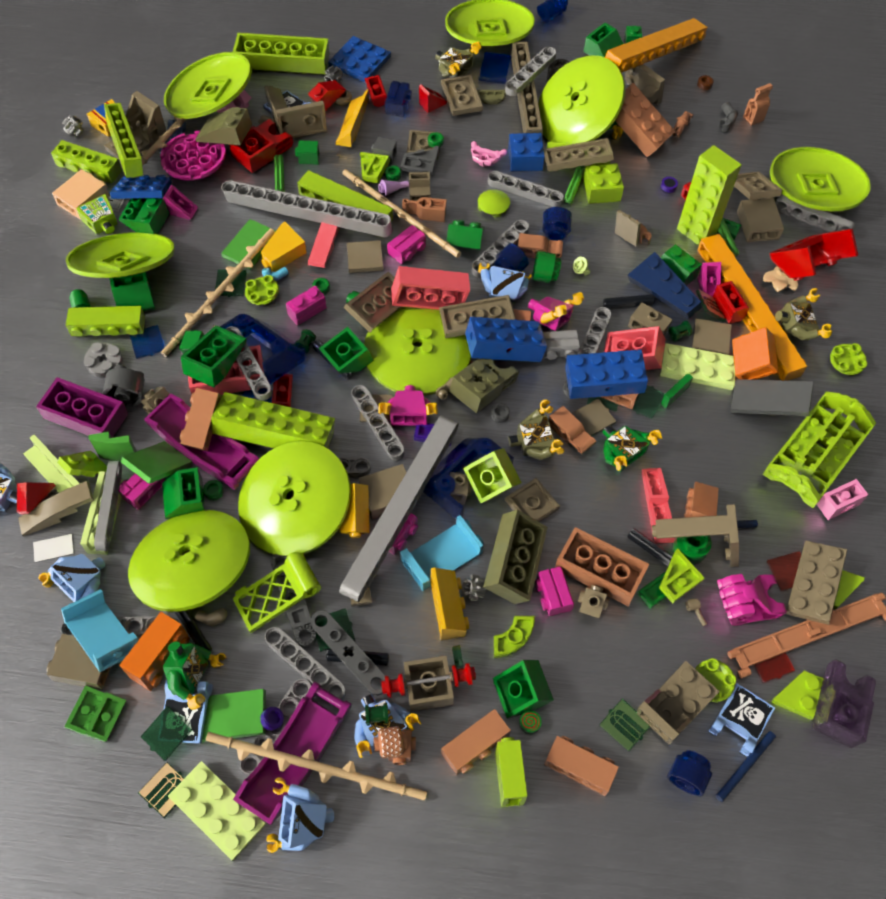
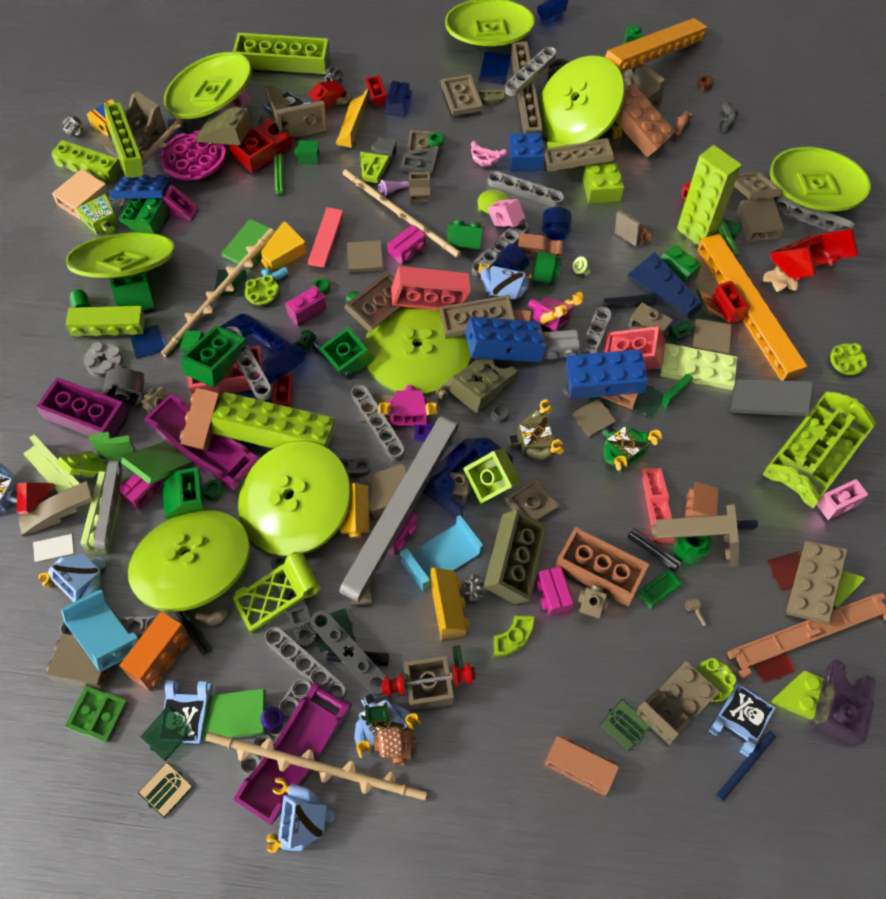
green torso [163,641,227,710] -> none
yellowish green plate [168,761,266,861] -> none
light grey beam [221,180,393,237] -> none
lime brick [297,170,393,222] -> none
blue plate [328,36,391,82] -> none
green tile [385,165,401,181] -> none
nougat piece [402,197,447,222] -> none
red slope [419,84,447,113] -> none
torso [435,41,482,78] -> none
nougat brick [441,709,511,775] -> none
green slope [492,660,554,719] -> none
lime brick [495,737,527,807] -> none
green tile [519,710,542,734] -> none
nougat piece [548,406,596,454] -> none
bright green axle [564,166,585,204] -> none
green slope [584,23,623,57] -> none
lime wing [659,549,705,604] -> none
dark purple tile [661,177,678,193] -> none
clear blue piece [667,750,712,797] -> none
dark pink slope [697,262,721,298] -> none
dark pink piece [717,574,787,626] -> none
orange brick [732,327,778,380] -> none
nougat piece [743,83,773,126] -> none
torso [775,288,832,341] -> none
none -> bright pink brick [487,199,525,228]

